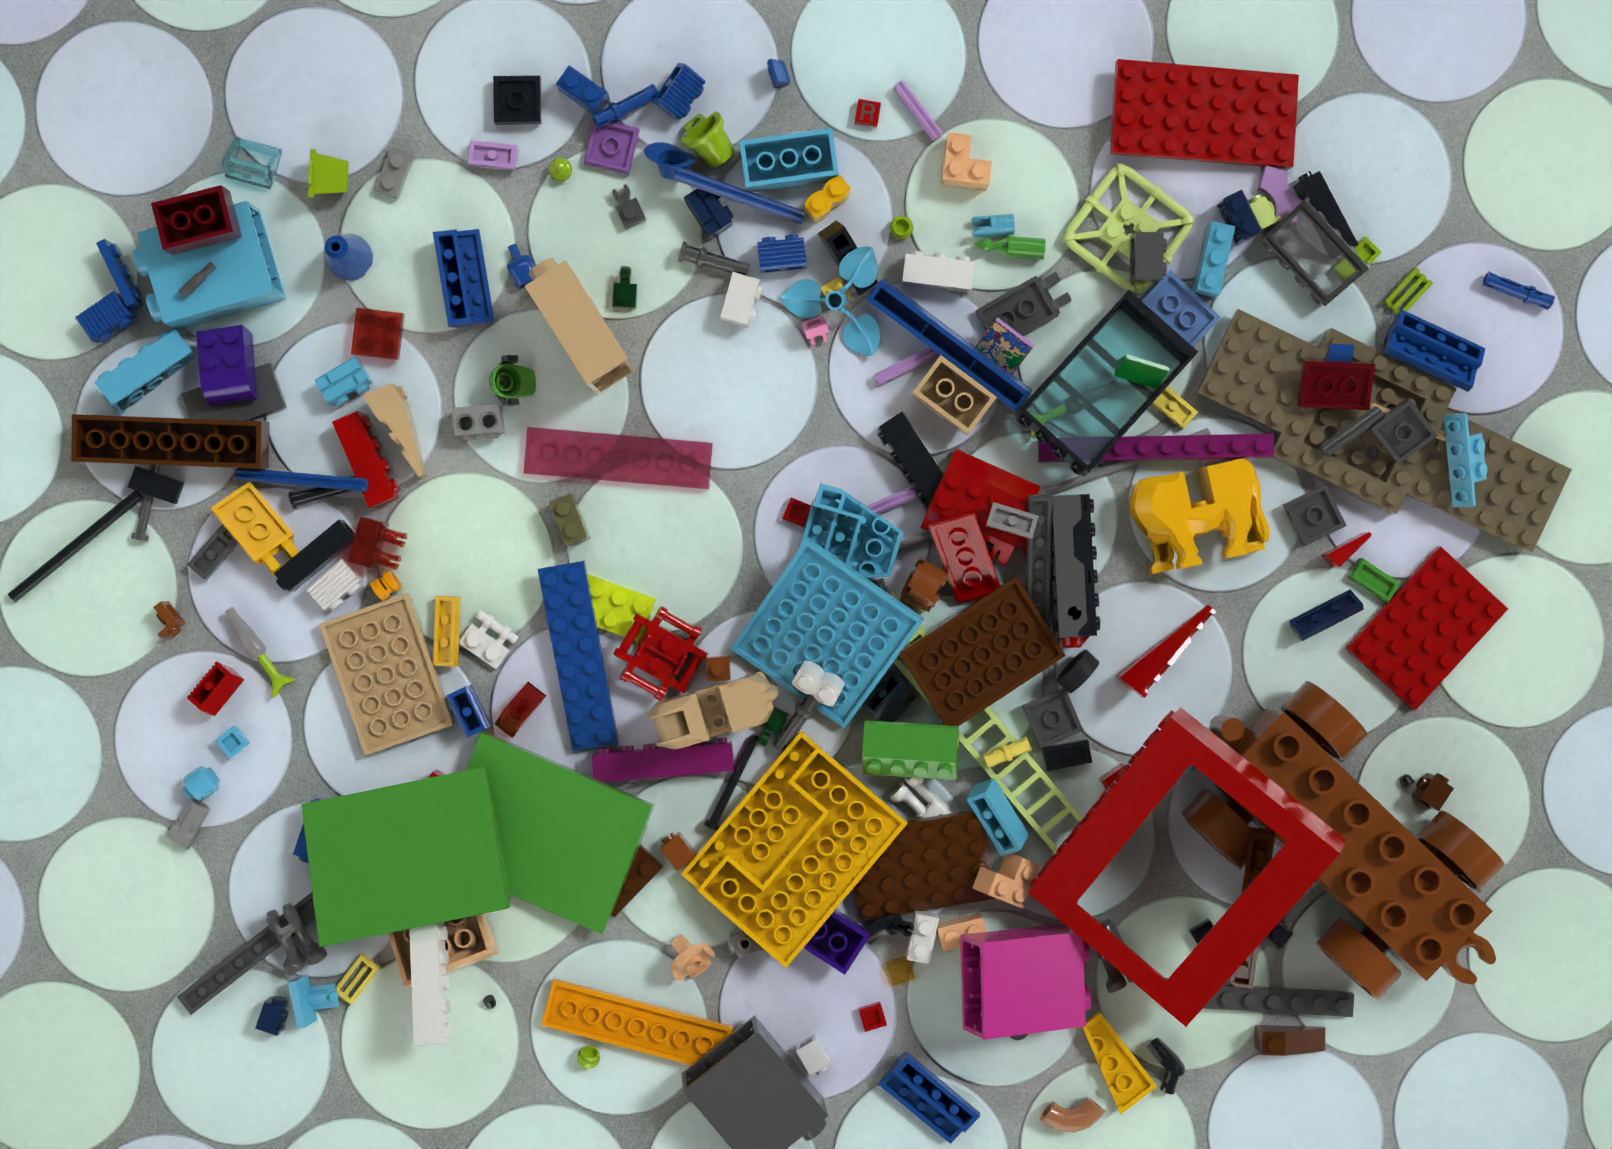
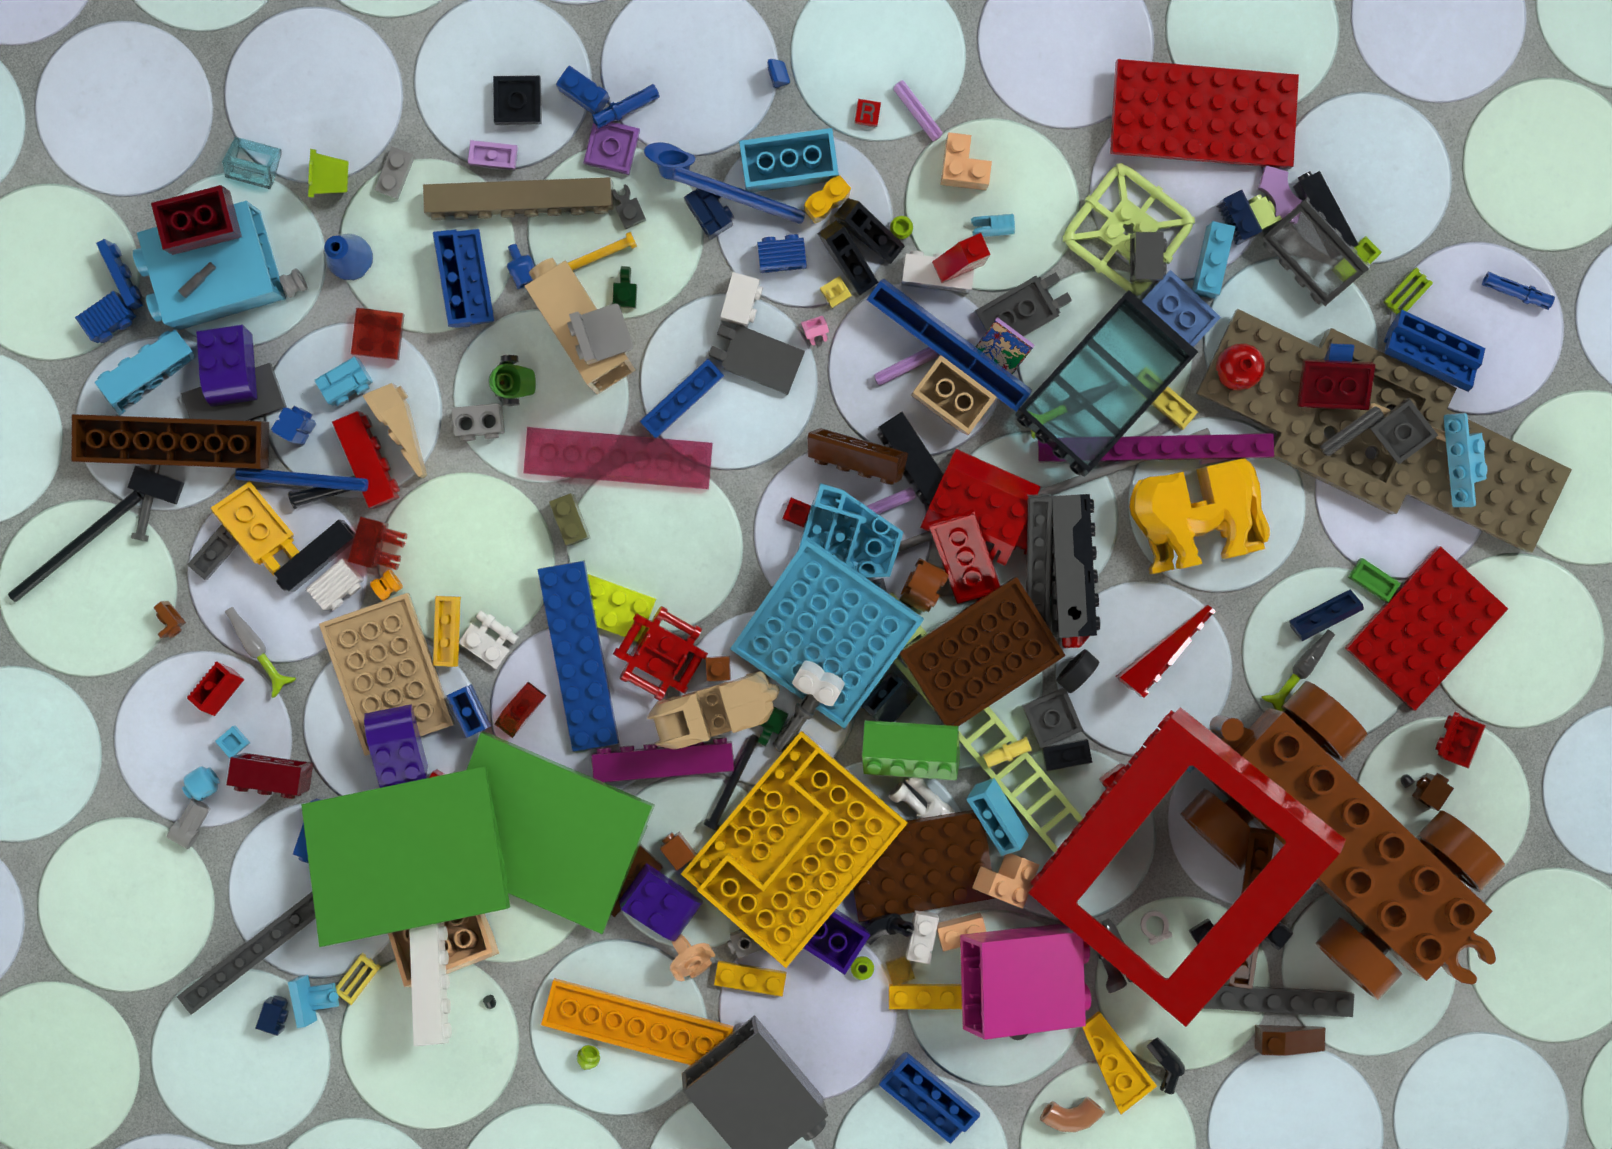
dark grey piece [266,903,327,975] -> none
lime plate [549,158,572,182] -> none
blue brick [652,63,706,120] -> none
dark grey pin [678,241,750,276] -> none
lime container [680,111,734,167] -> none
medium azure plant [780,246,881,356] -> none
white brick [796,1034,830,1075] -> none
red tile [858,1001,887,1032] -> none
bright green wheel [974,236,1046,260] -> none
light grey plate [986,502,1039,539] -> none
green slope [1115,354,1170,388] -> none
dark grey plate [1282,484,1347,546] -> none
red slope [1321,532,1372,567] -> none
none -> dark red brick [226,753,314,799]
none -> blue brick [271,405,316,445]
none -> light grey wheel [279,268,308,297]
none -> dark purple brick [364,704,428,788]
none -> dark tan brick [423,177,614,220]
none -> light grey bracket [567,304,633,365]
none -> yellow bar [568,232,637,270]
none -> dark purple brick [619,863,703,941]
none -> blue plate [640,359,724,439]
none -> dark grey tile [709,324,805,395]
none -> yellow plate [714,960,787,997]
none -> reddish brown slope [807,428,908,485]
none -> black slope [834,198,905,264]
none -> lime plate [851,956,874,980]
none -> yellow plate [889,984,962,1009]
none -> red slope [932,233,991,284]
none -> white piece [1140,911,1172,945]
none -> red cylinder [1216,343,1265,391]
none -> dark grey piece [1261,629,1335,711]
none -> red bracket [1435,712,1486,769]

